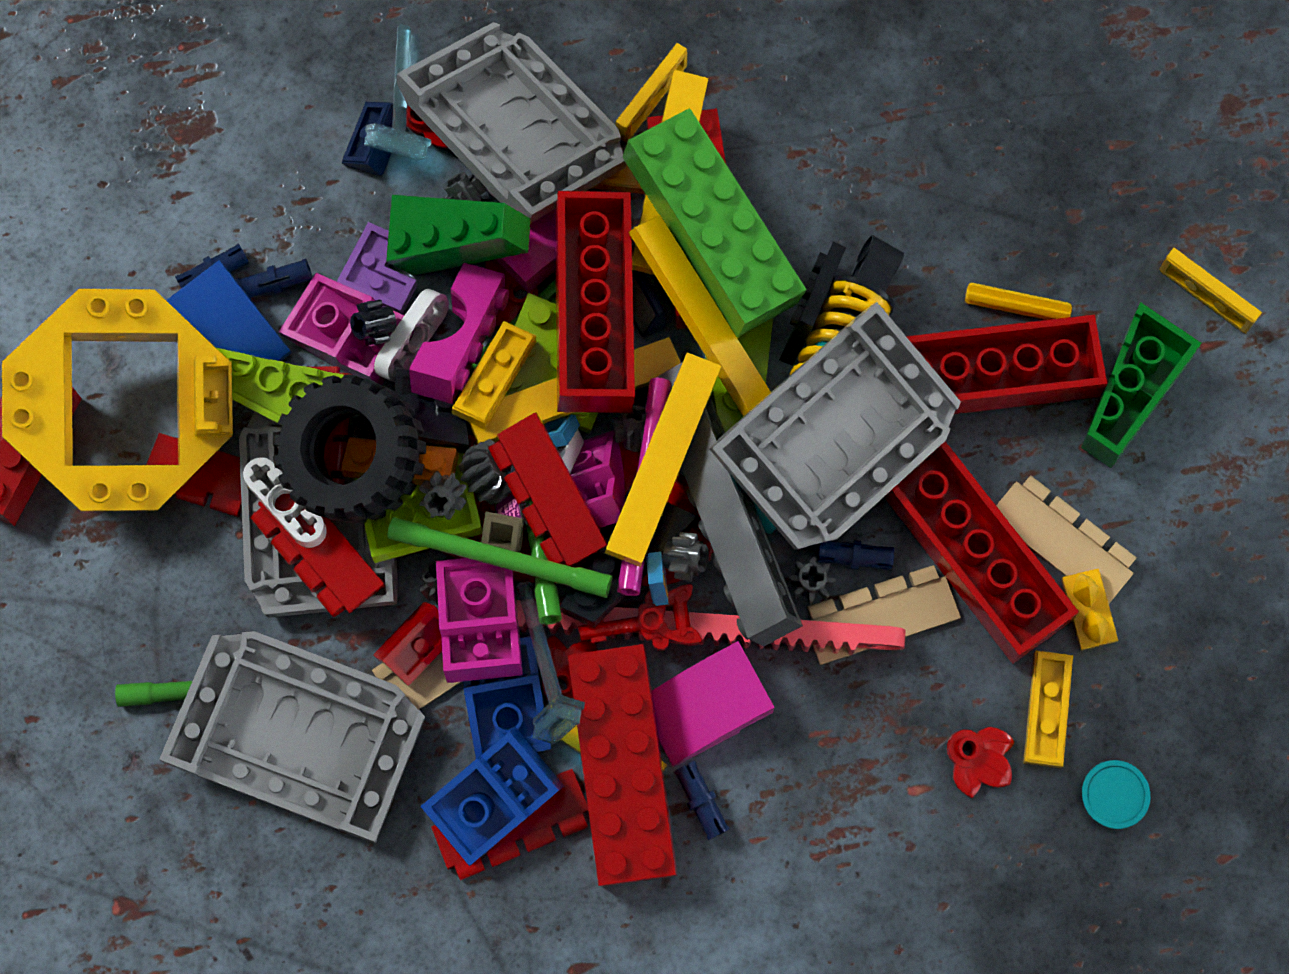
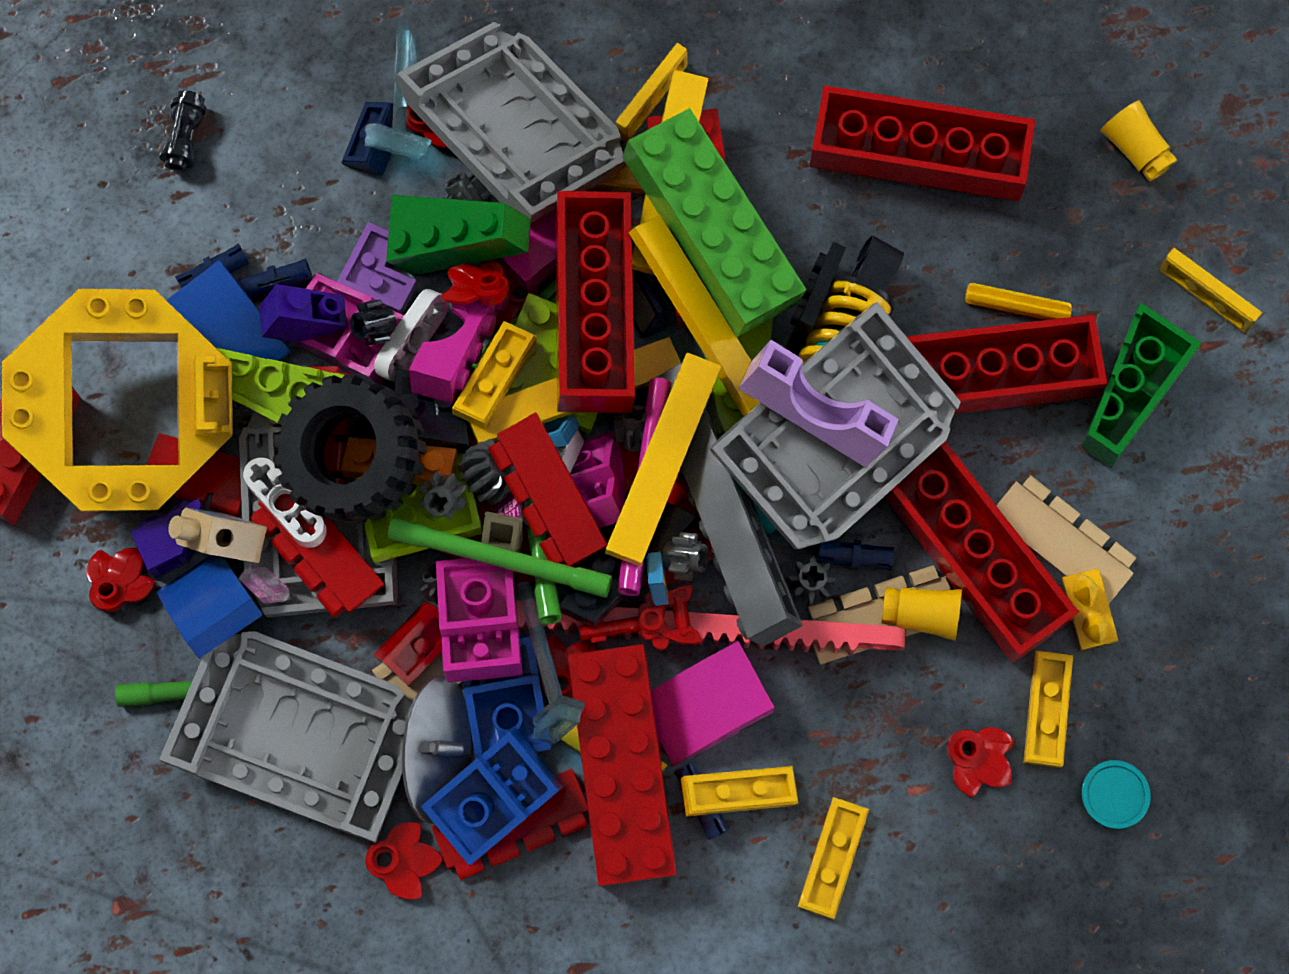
none -> red plate [86,548,156,612]
none -> dark purple slope [130,499,206,578]
none -> blue slope [157,555,263,659]
none -> black piece [159,90,207,172]
none -> tan torso [168,507,267,563]
none -> clear tile [238,567,290,604]
none -> dark purple slope [260,284,347,342]
none -> red plate [365,822,443,900]
none -> flat silver shield [402,676,471,823]
none -> red plate [440,261,509,306]
none -> yellow tile [681,766,798,817]
none -> lavender arch [739,340,899,468]
none -> yellow tile [797,797,869,920]
none -> red brick [810,85,1036,201]
none -> yellow plant [881,587,962,641]
none -> yellow plant [1100,100,1178,182]

